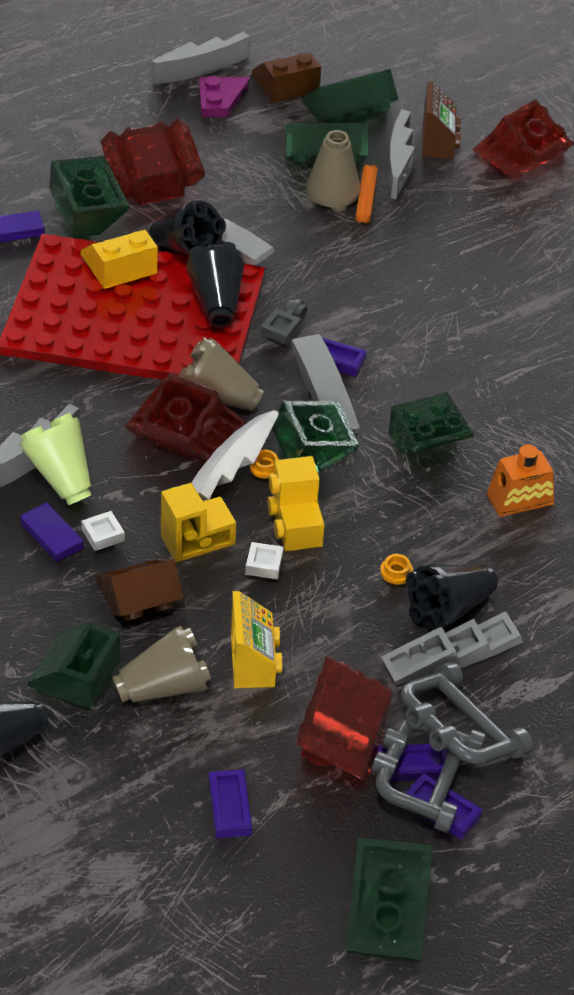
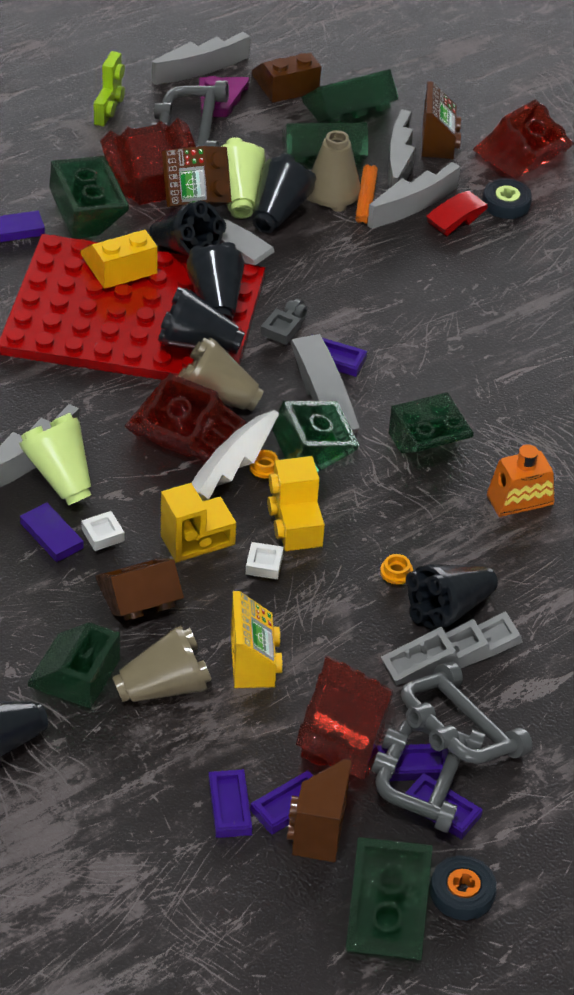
none -> lime plate [94,51,125,127]
none -> dark grey bar [150,80,229,153]
none -> black cone [158,287,245,355]
none -> reddish brown slope [162,146,232,207]
none -> yellowish green cone [221,137,265,219]
none -> dark purple tile [250,770,313,835]
none -> black cone [253,153,316,233]
none -> reddish brown slope [287,759,352,862]
none -> light grey slope [367,162,461,229]
none -> red slope [426,191,488,236]
none -> black bush [430,855,496,920]
none -> black bush [482,178,532,219]

